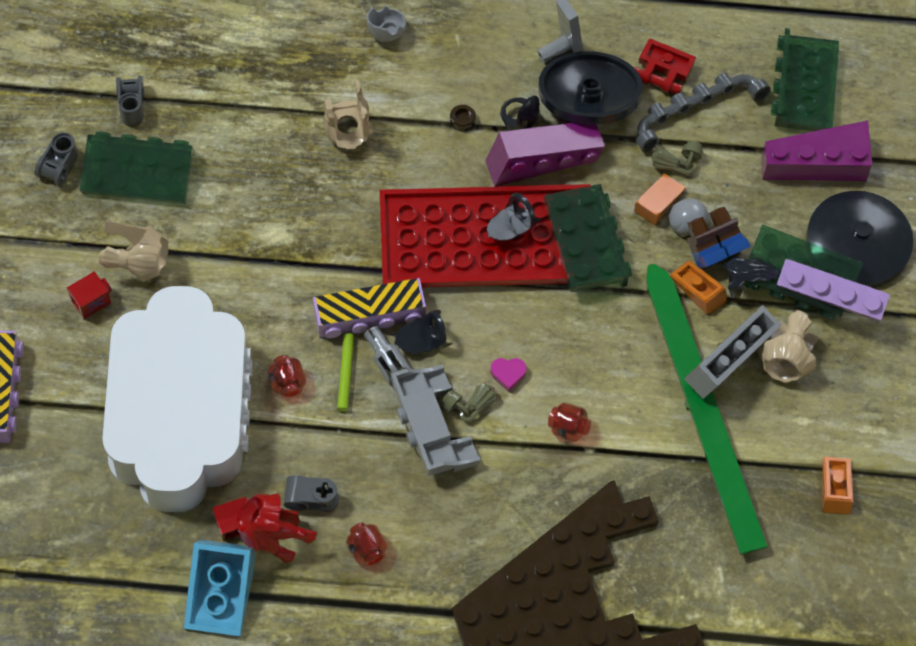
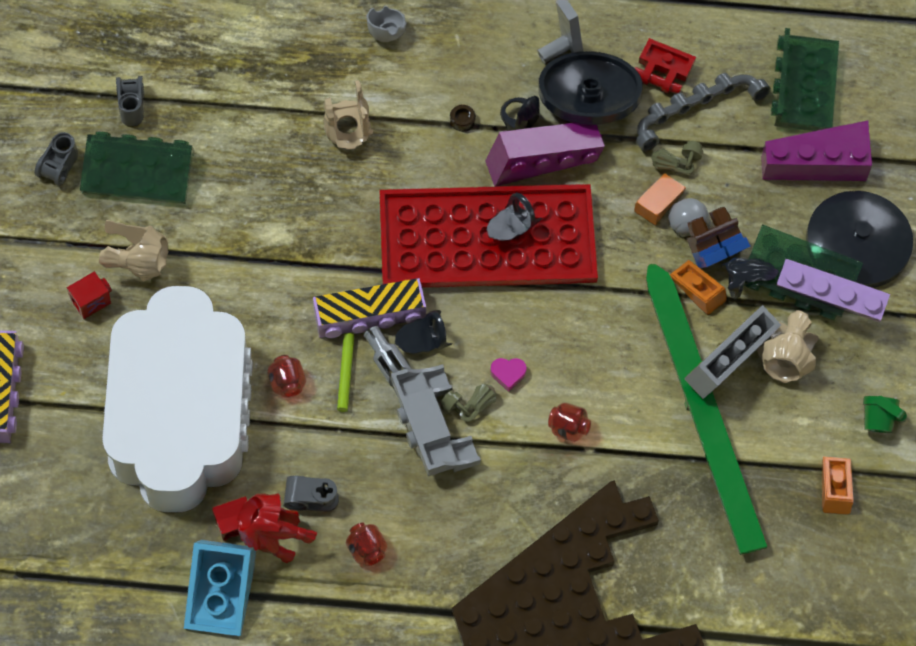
clear green bracket [544,184,632,292] -> none
none -> green piece [863,396,907,433]

